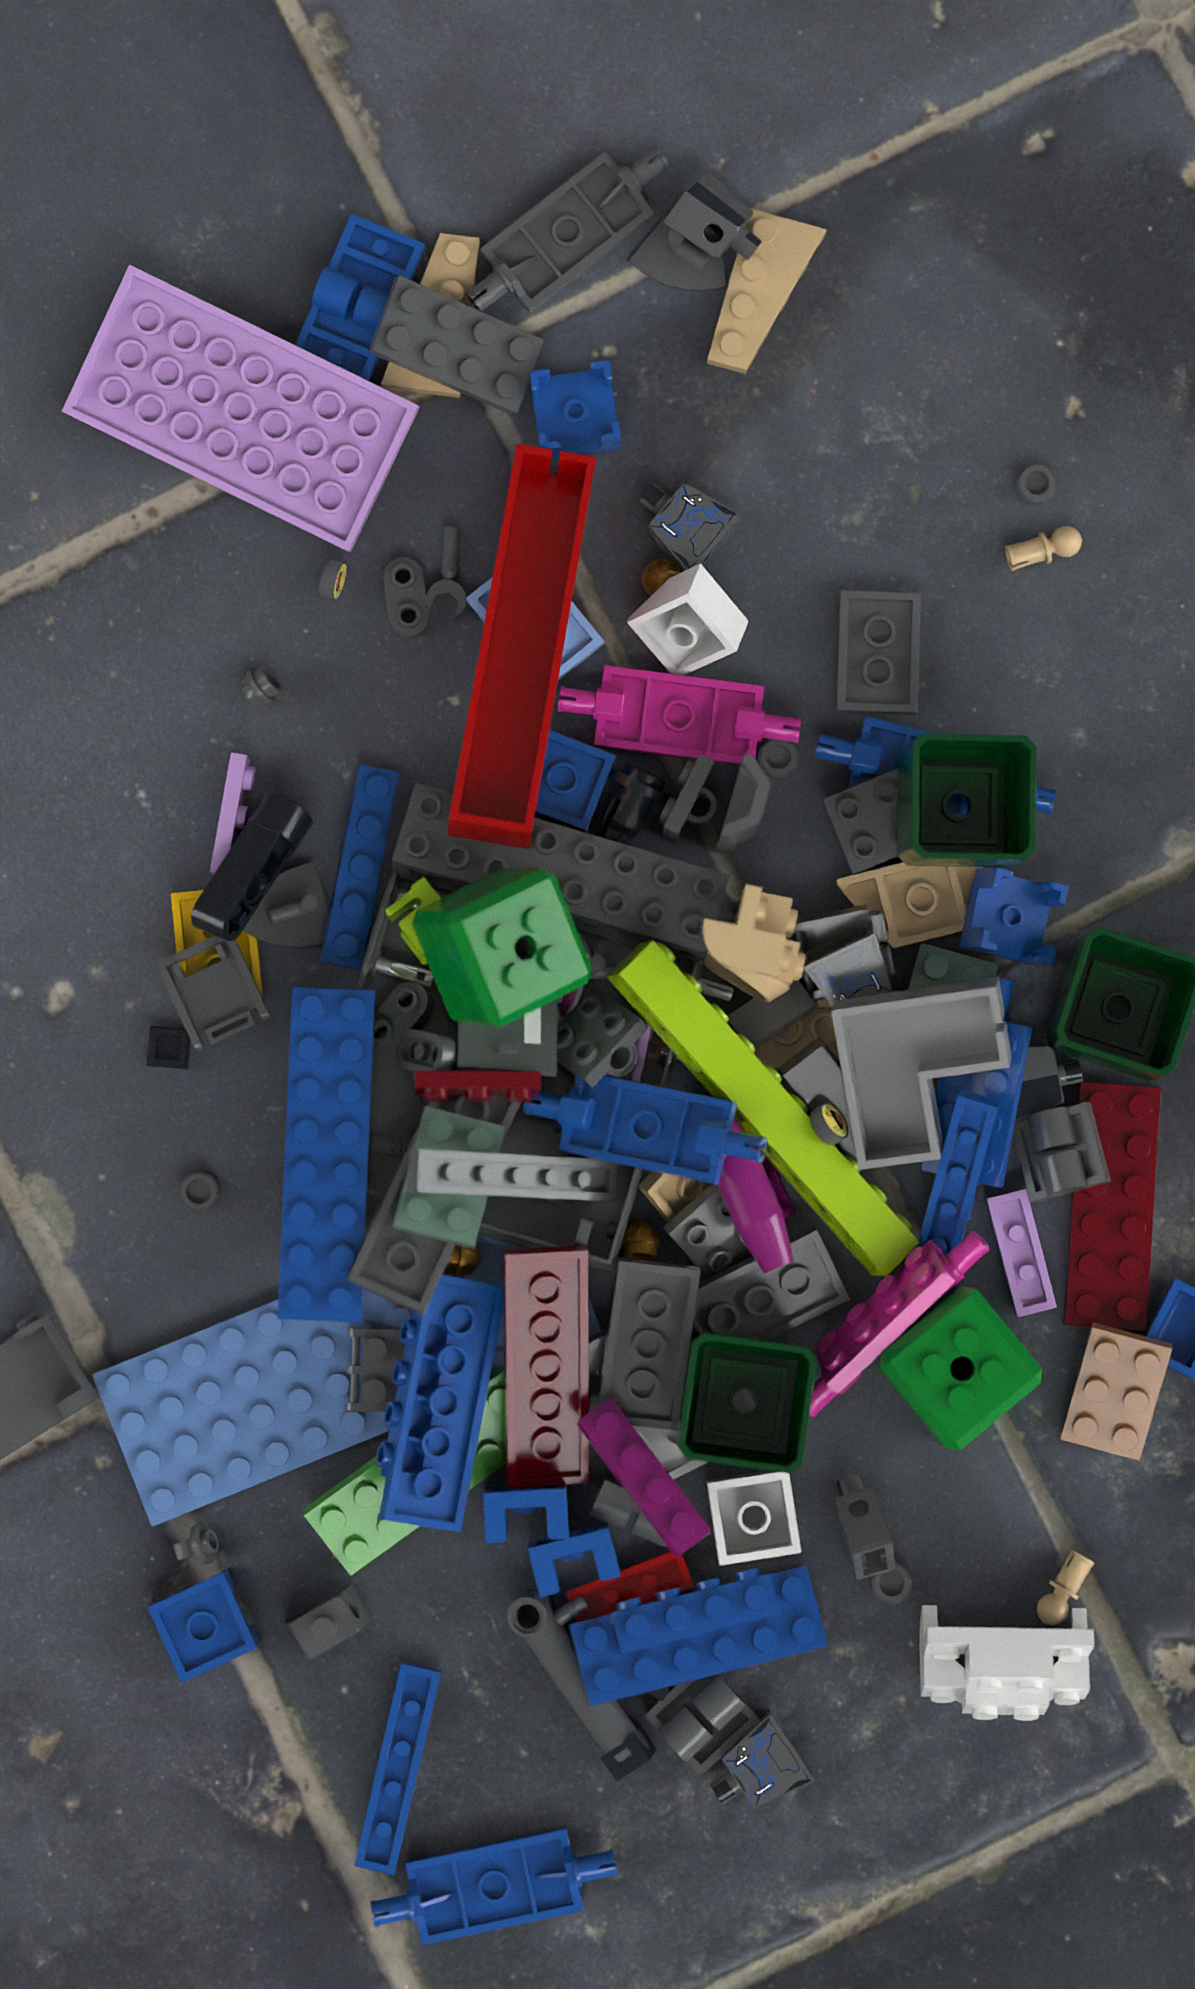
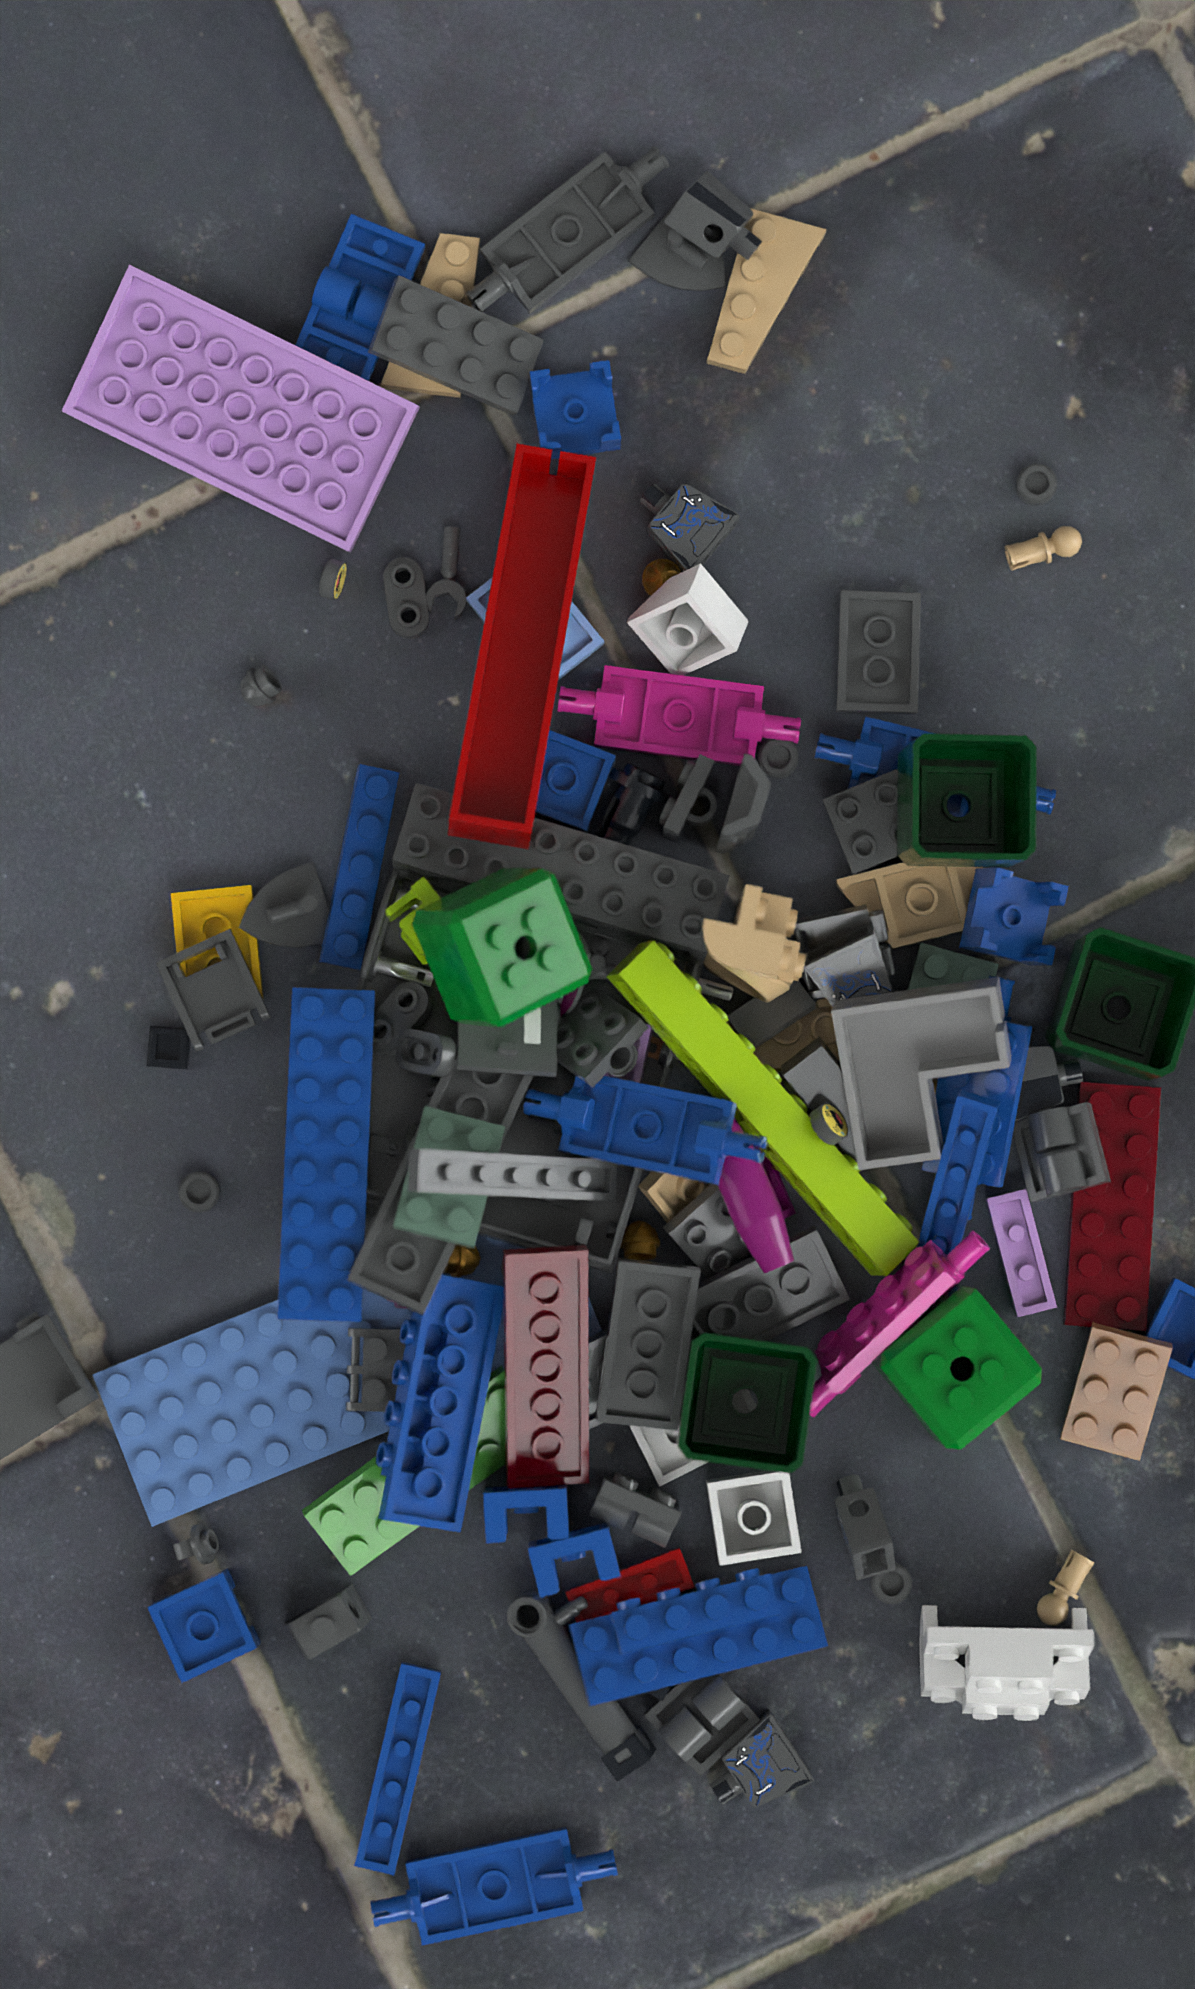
black beam [191,792,313,941] -> none
lavender plate [210,752,255,875] -> none
dark red plate [415,1071,541,1102] -> none
magenta plate [577,1397,711,1558] -> none

